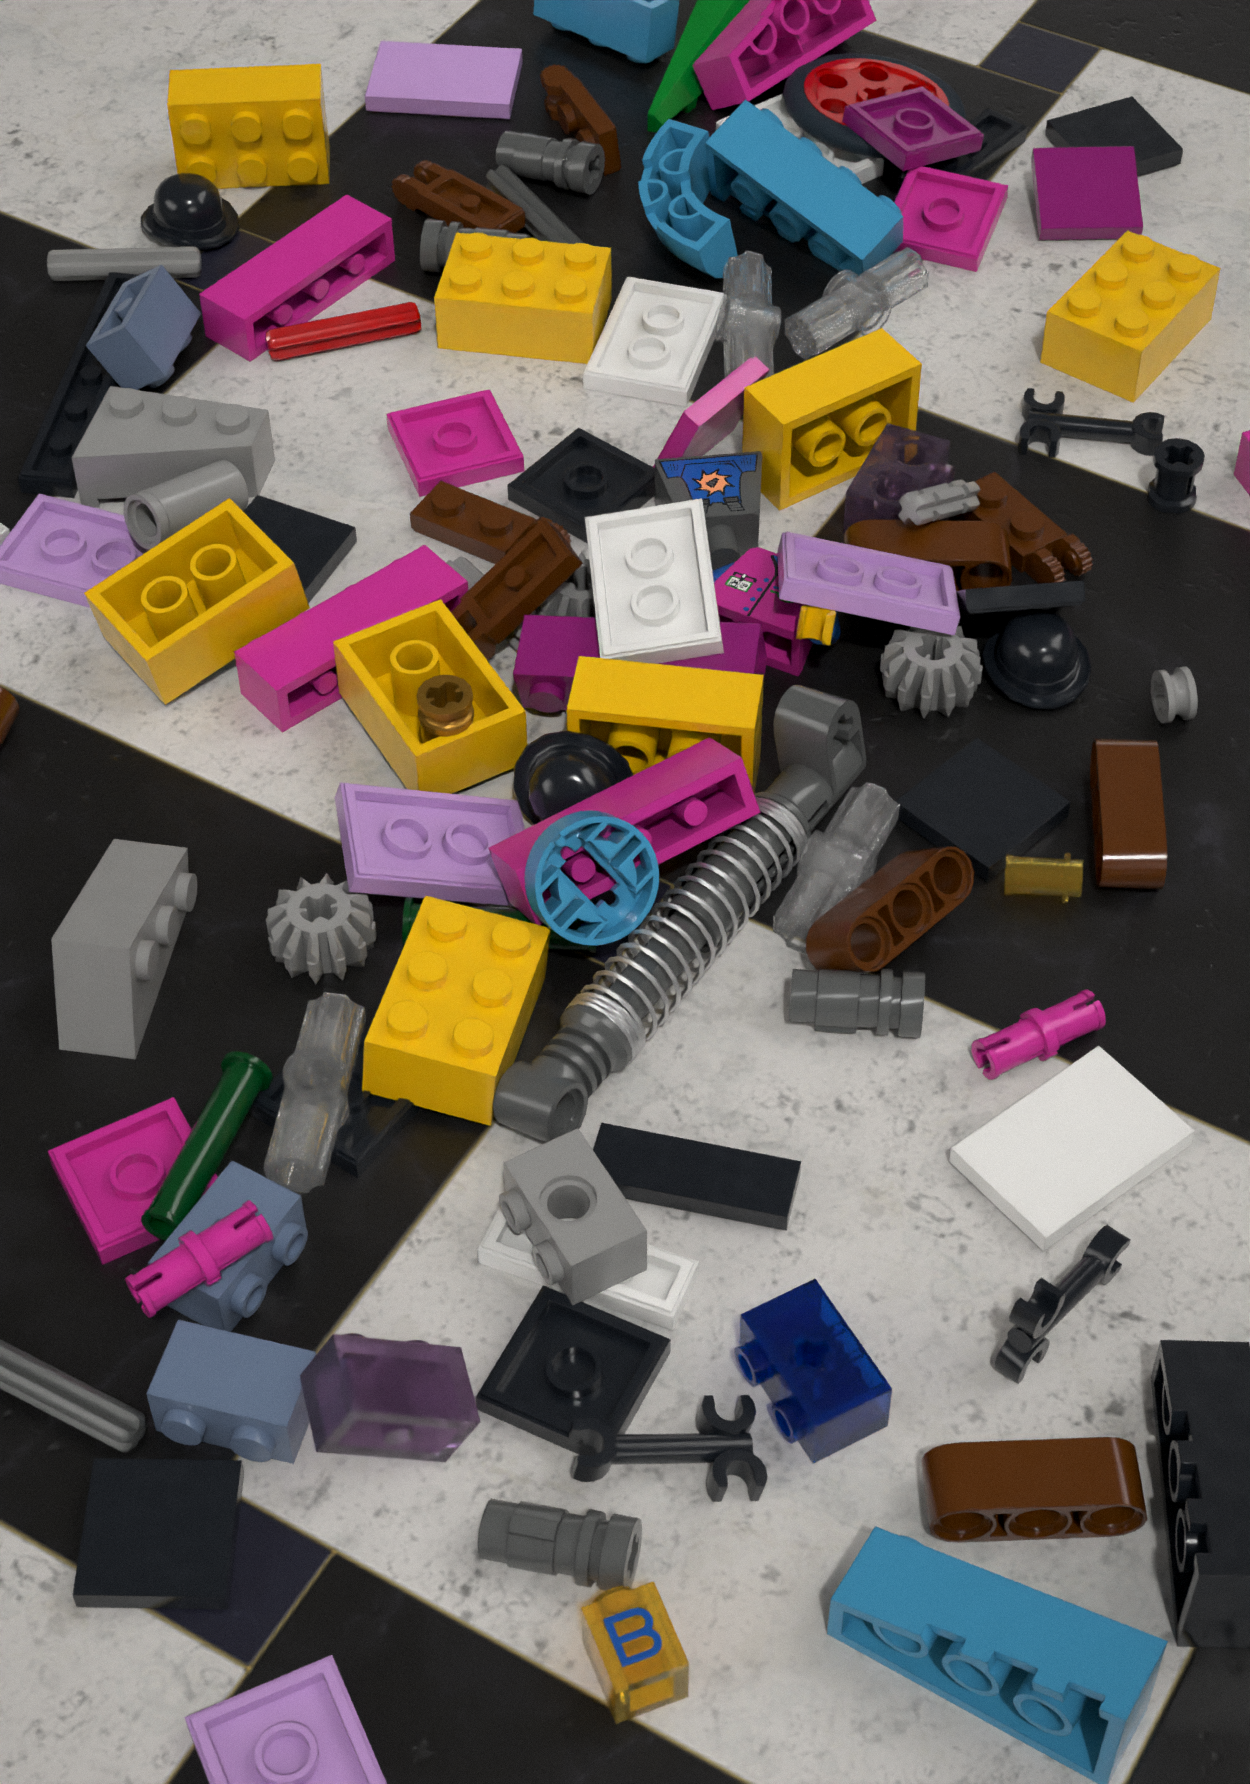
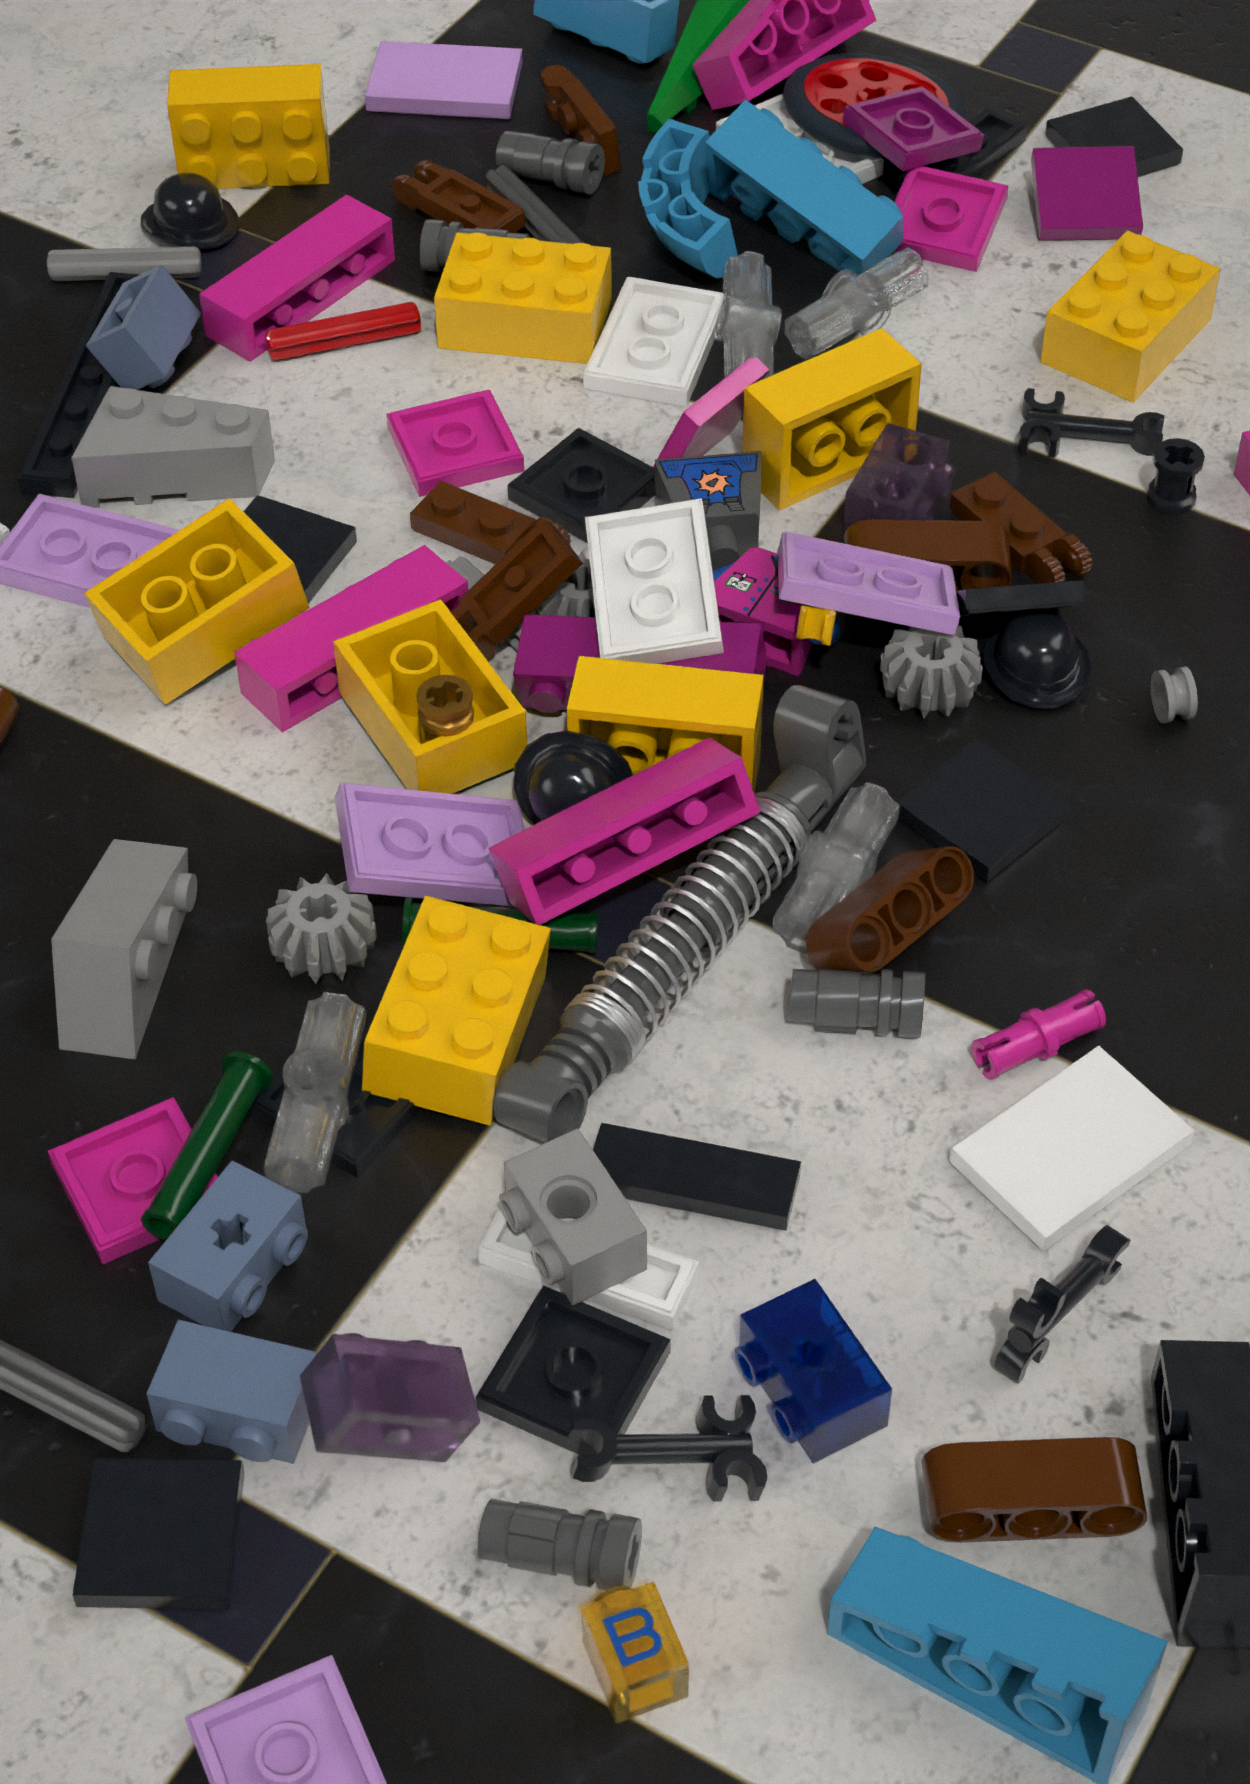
light grey pin [124,460,249,549] -> none
dark pink pin [125,1200,274,1318] -> none
dark azure piece [524,810,659,946] -> none
light grey axle [899,479,980,526] -> none
clear yellow pin [1004,853,1084,903] -> none
reddish brown beam [1090,738,1167,890] -> none

